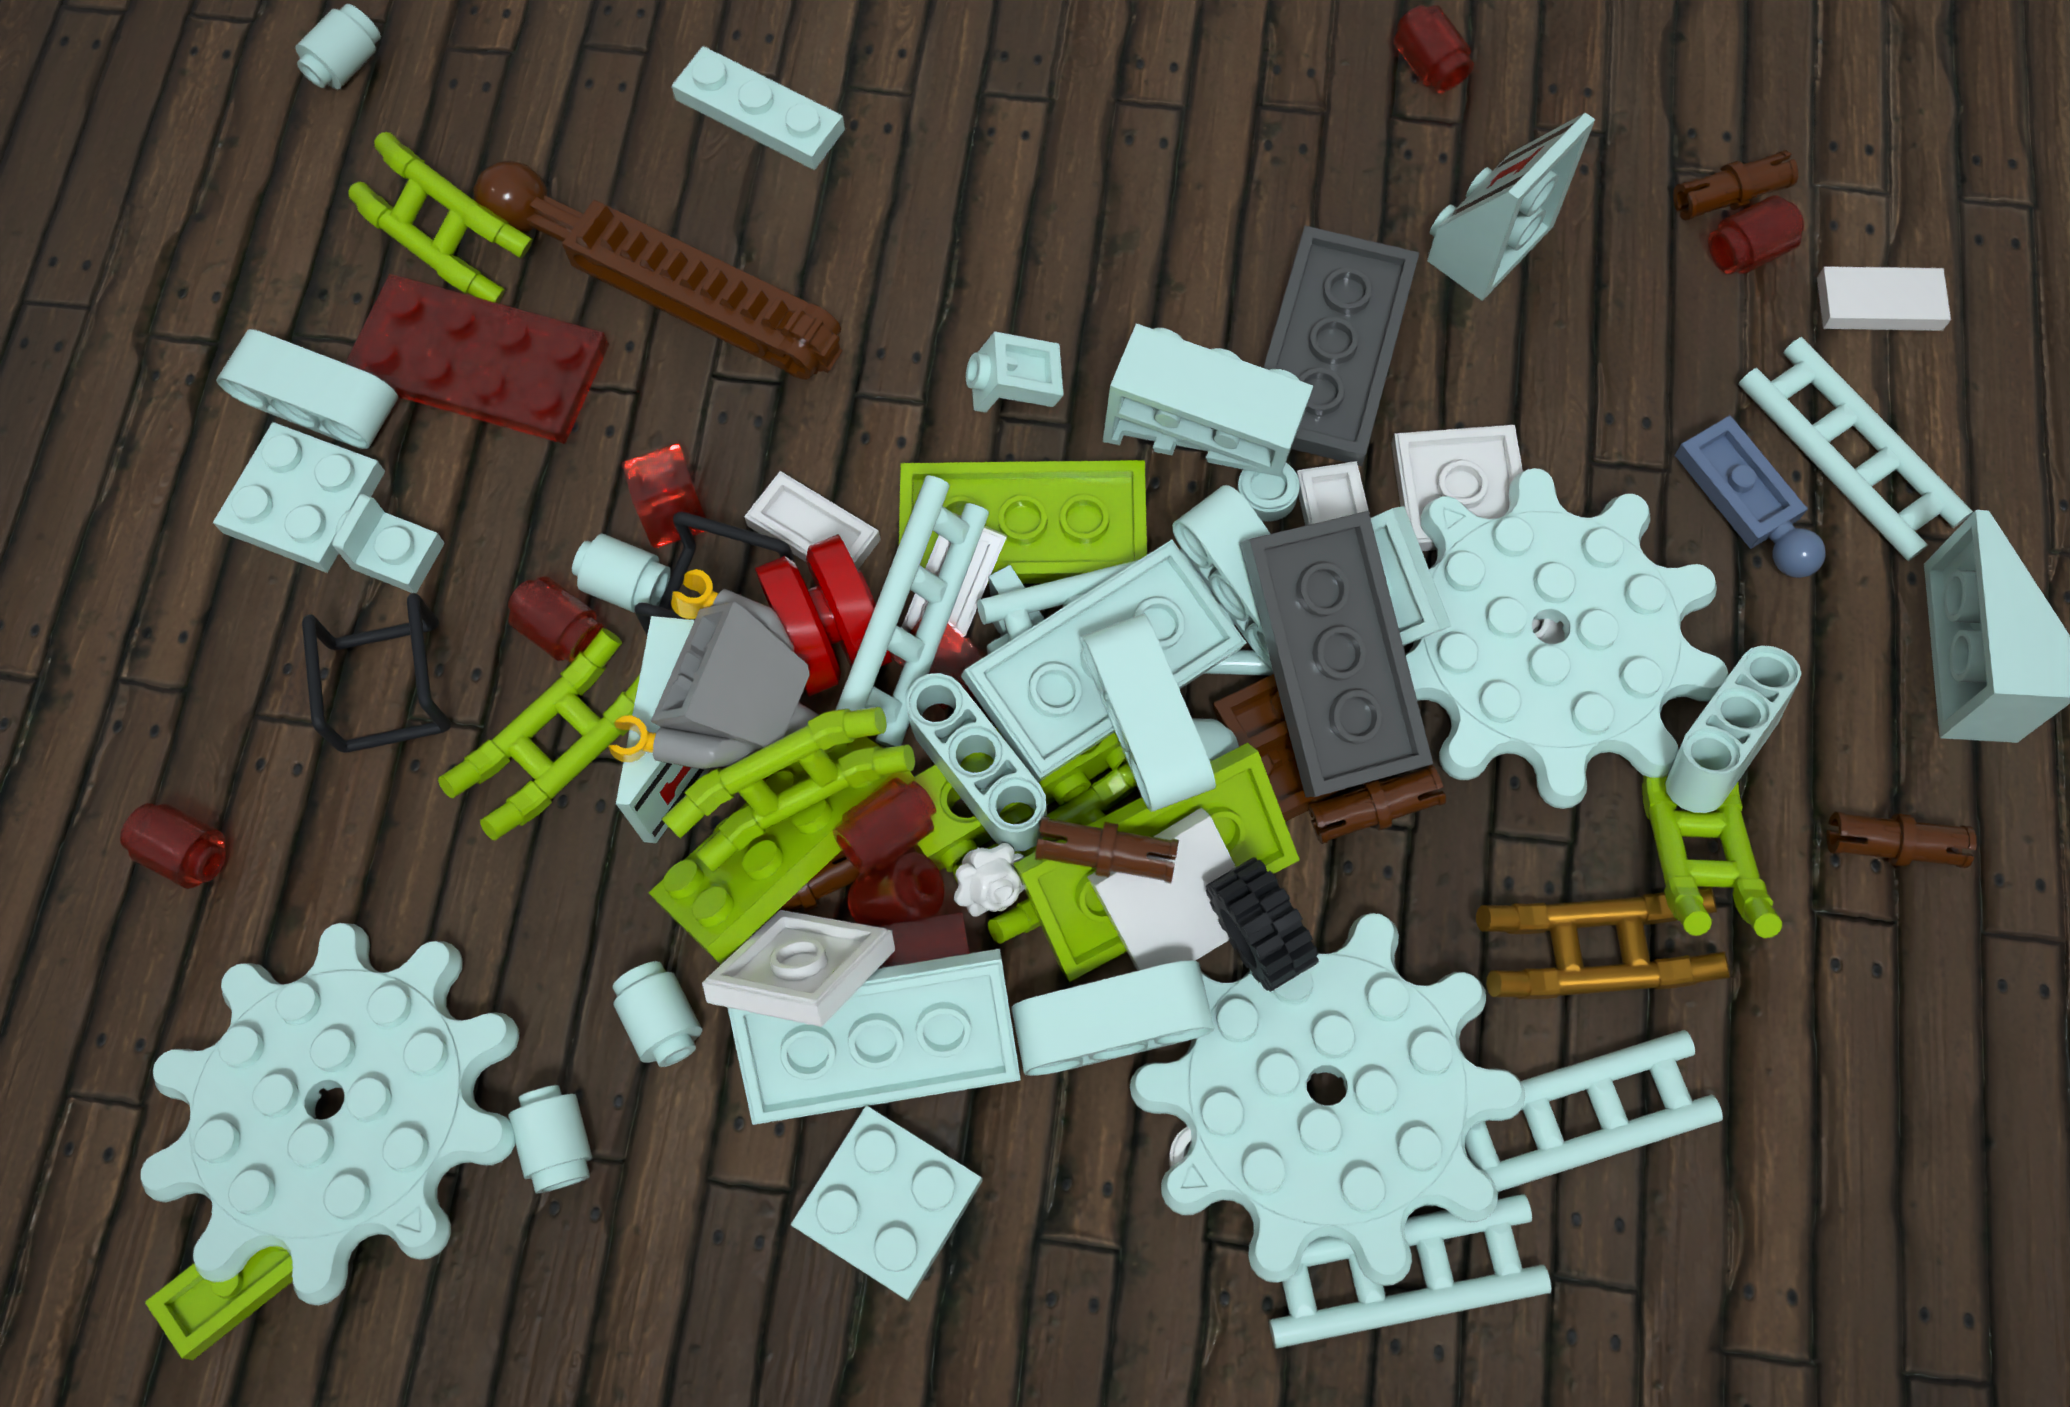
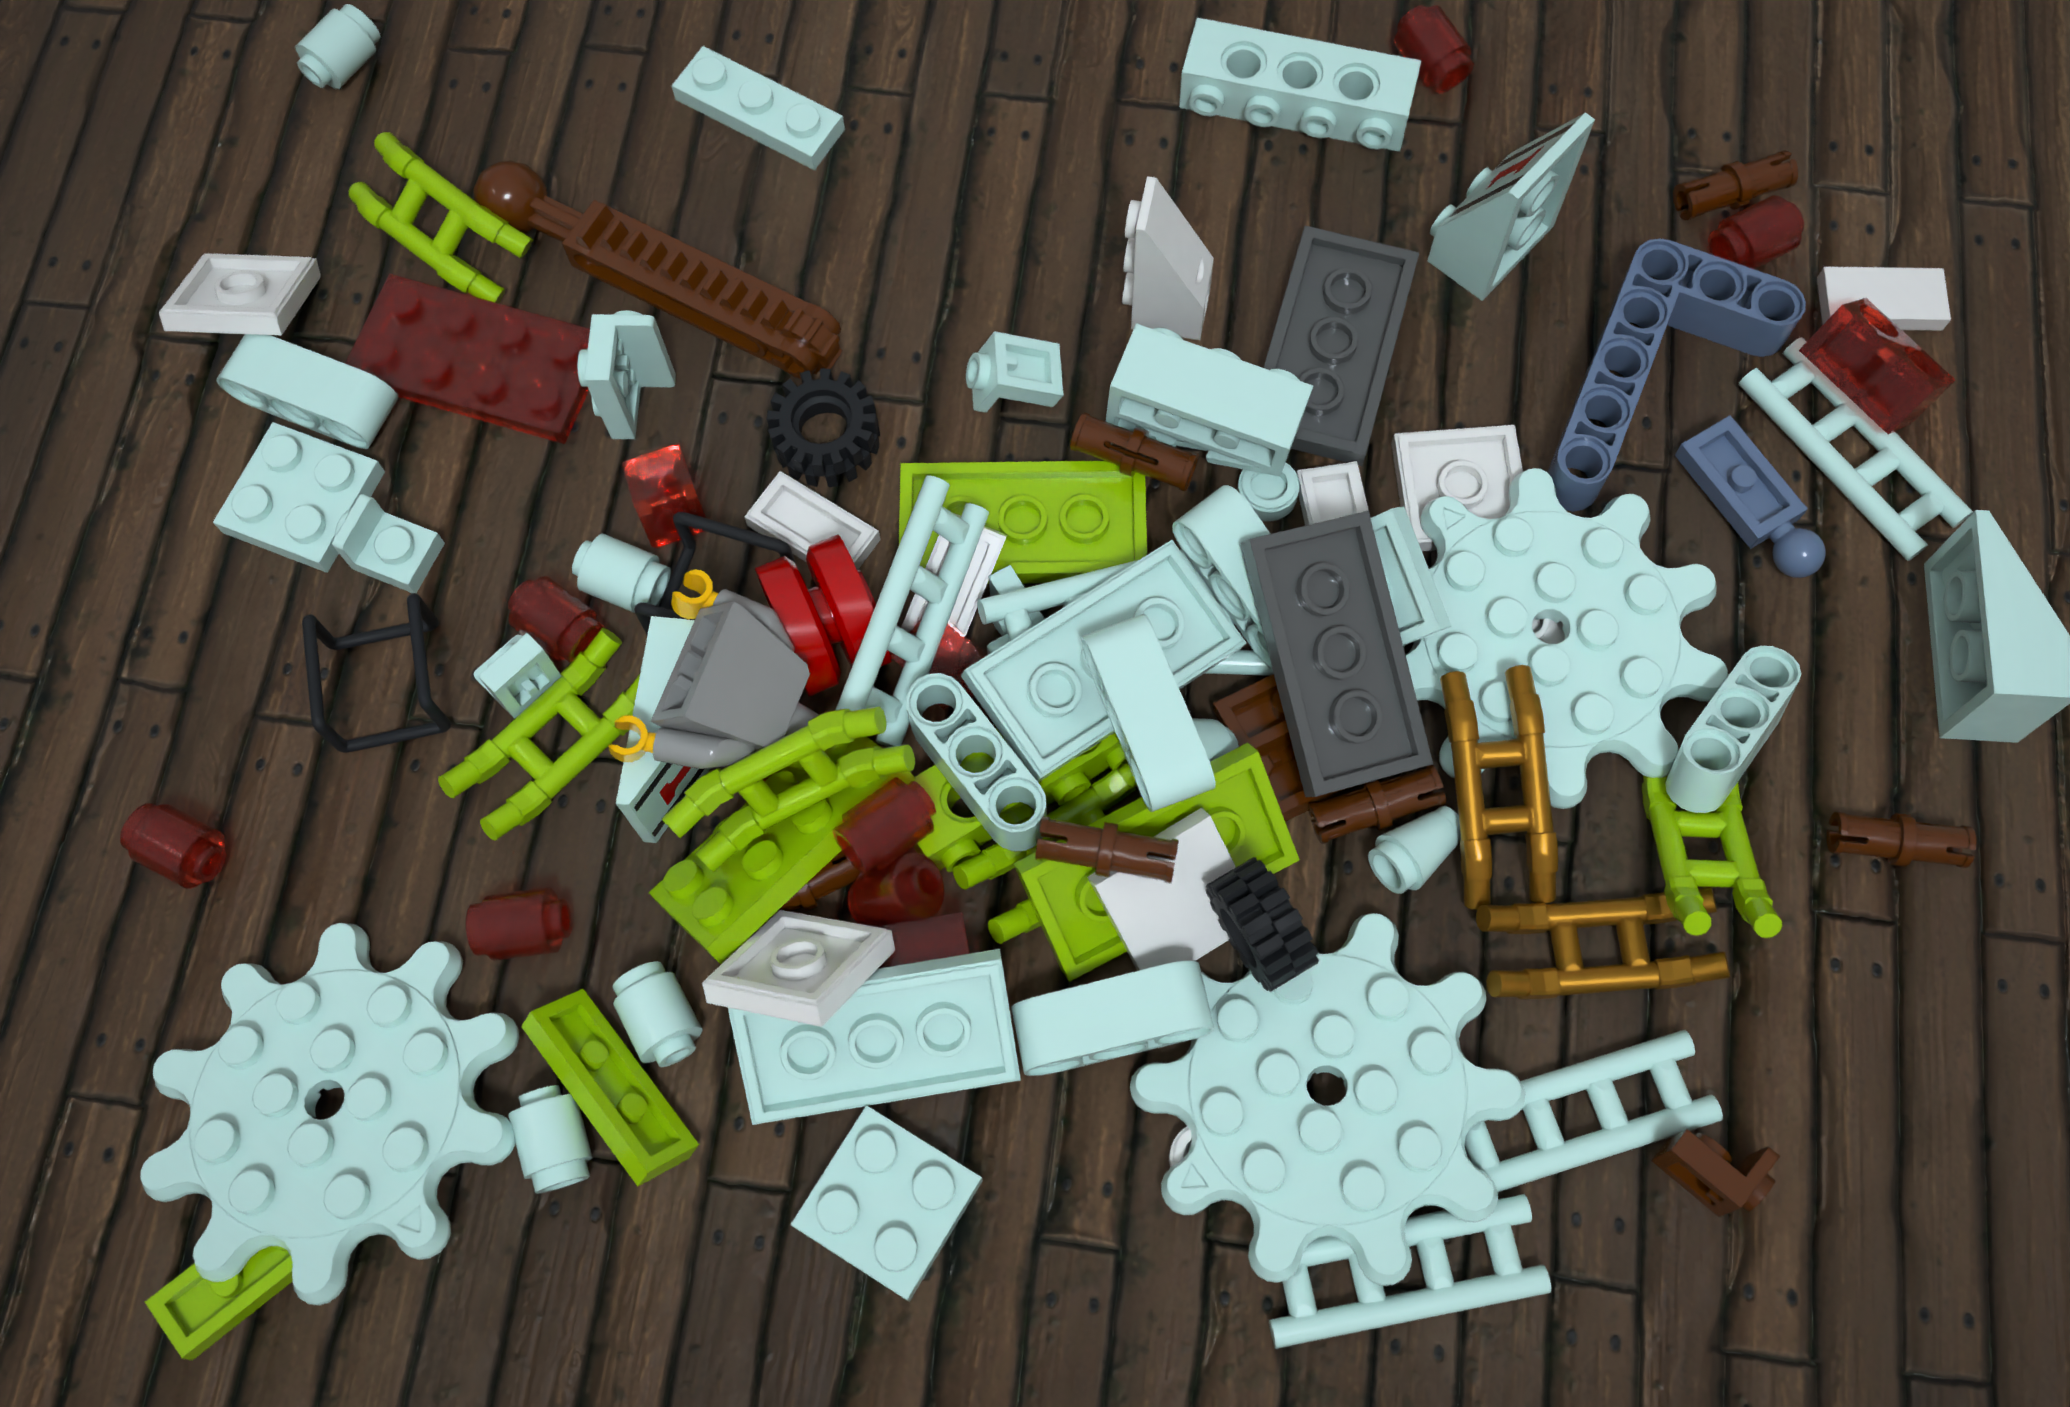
white plant [954,843,1025,917] -> none
none -> white tile [159,253,321,335]
none -> clear red brick [466,887,572,961]
none -> light aqua bracket [474,633,561,719]
none -> lime plate [521,989,699,1187]
none -> light aqua bracket [578,310,676,439]
none -> black tyre [767,368,880,487]
none -> reddish brown pin [1070,413,1199,492]
none -> white slope [1122,176,1214,340]
none -> light aqua brick [1179,18,1421,152]
none -> light aqua cone [1368,806,1461,894]
none -> pearl gold piece [1440,665,1558,910]
none -> sand blue beam [1547,238,1806,512]
none -> reddish brown bracket [1651,1129,1780,1217]
none -> clear red brick [1799,298,1956,435]

